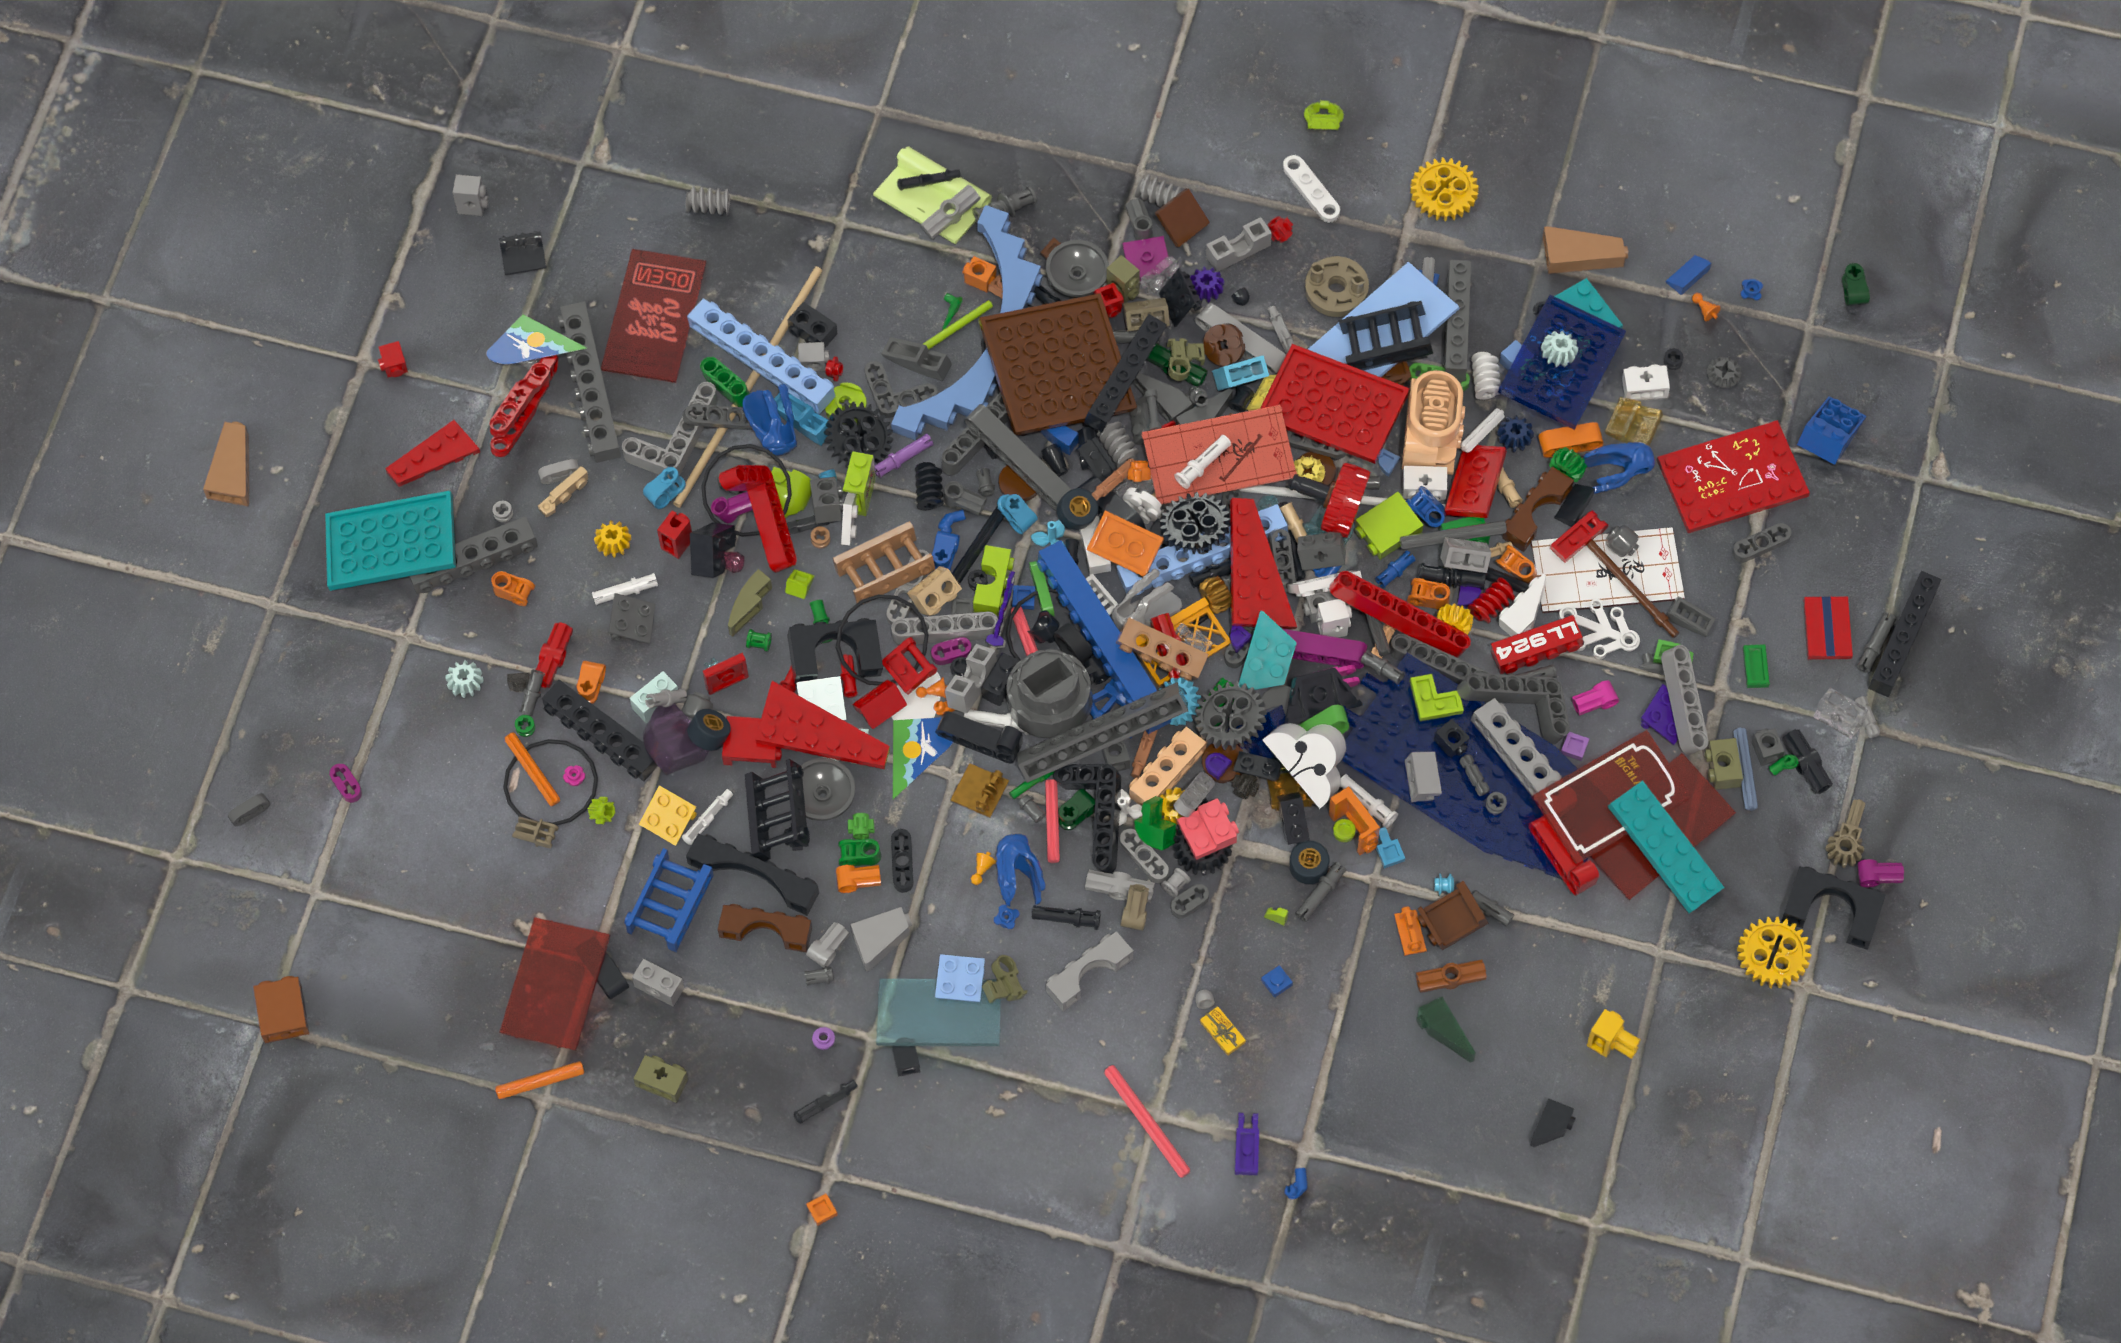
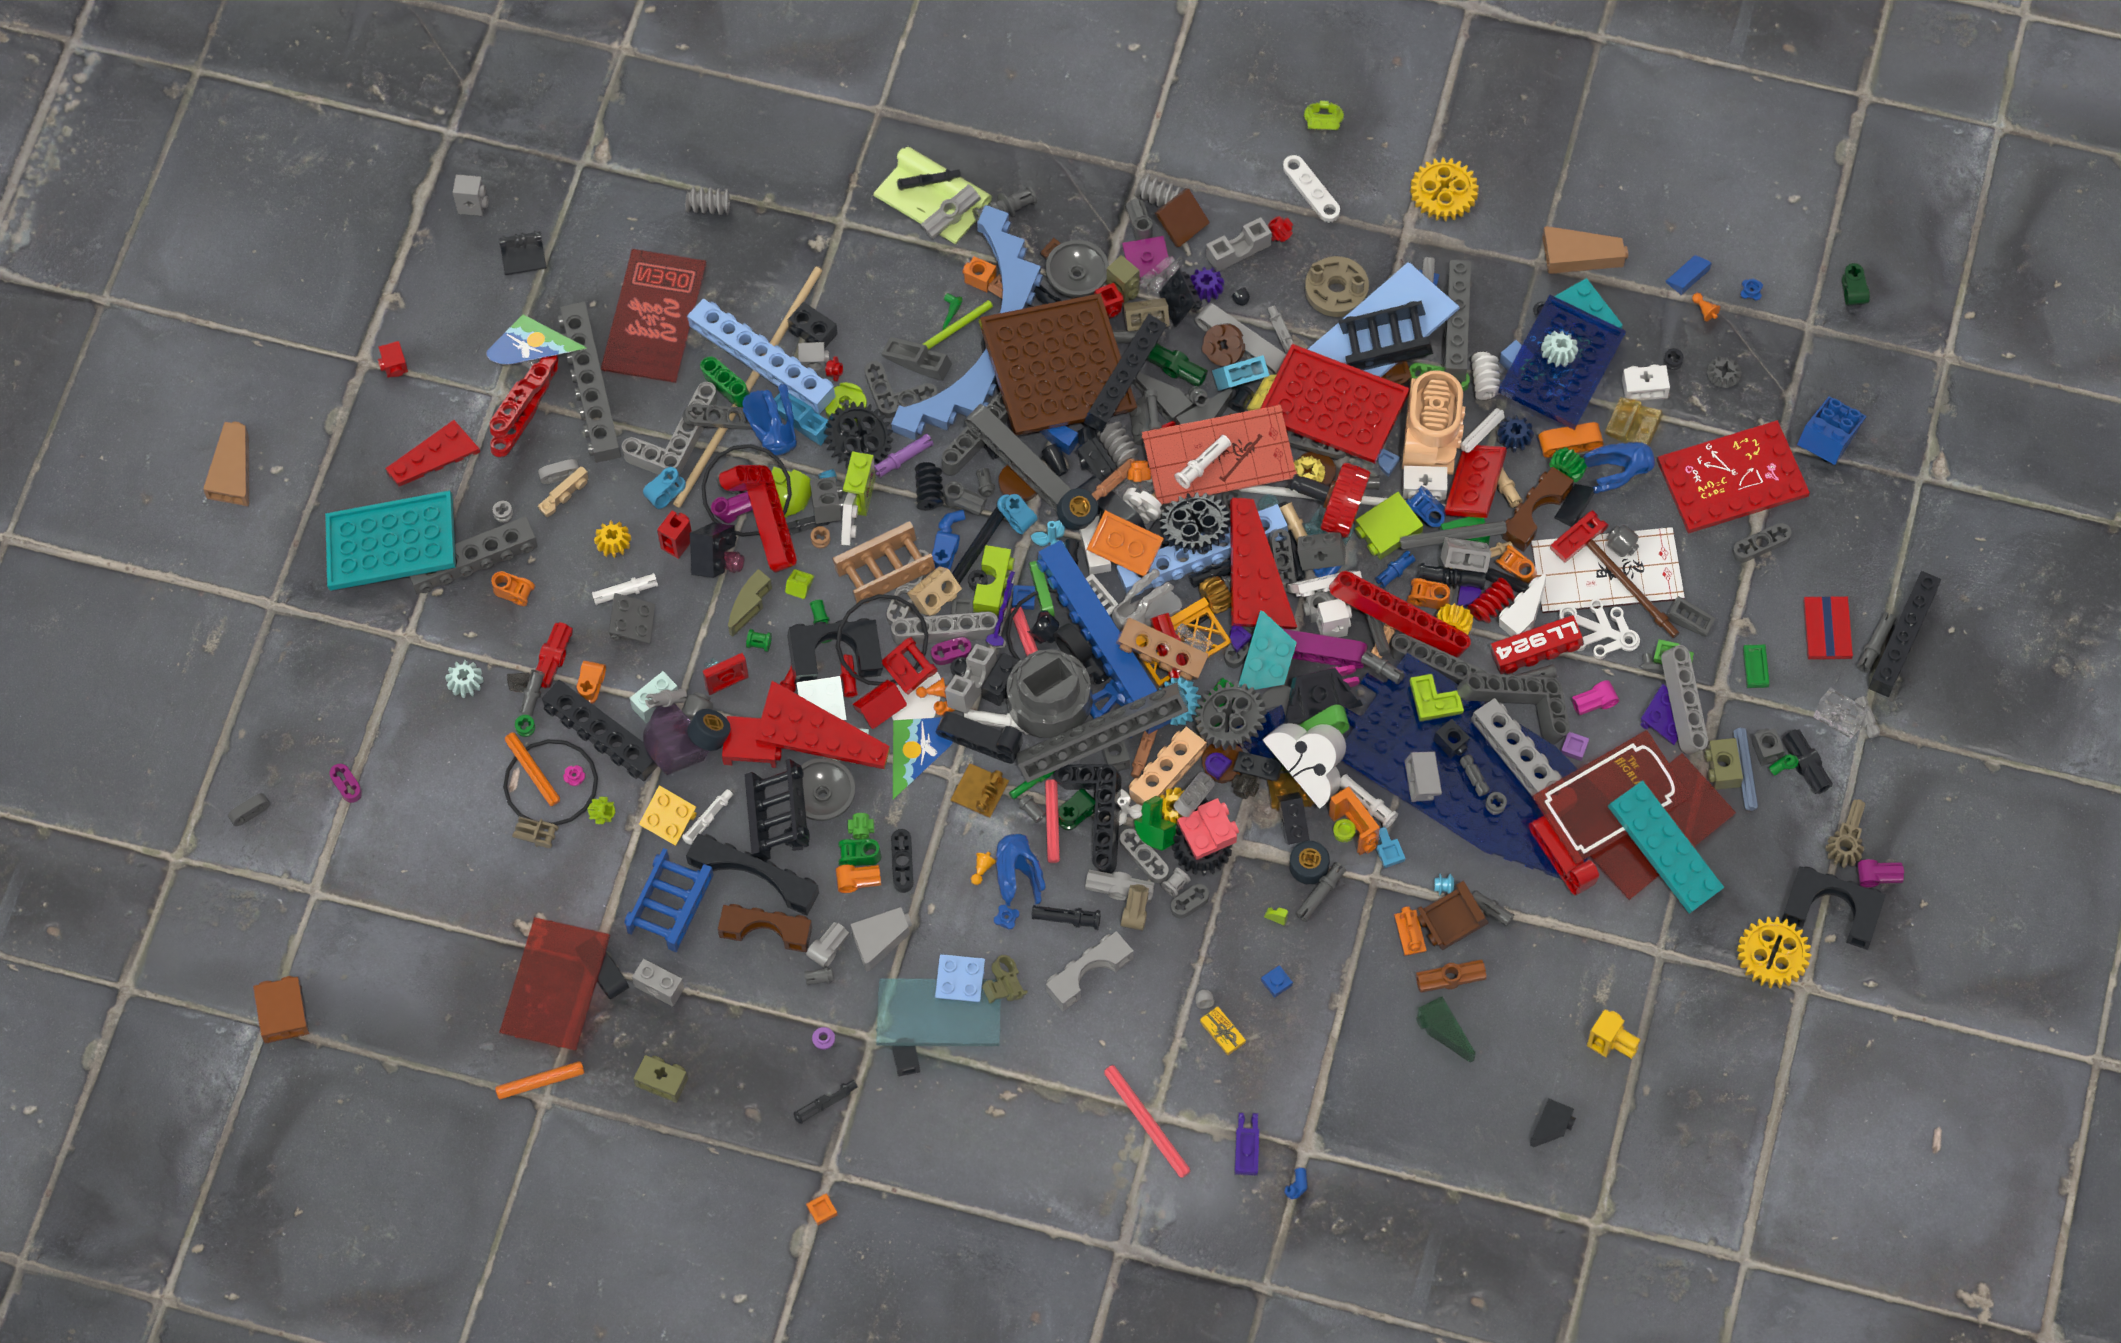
olive piece [1167,338,1205,381] -> none

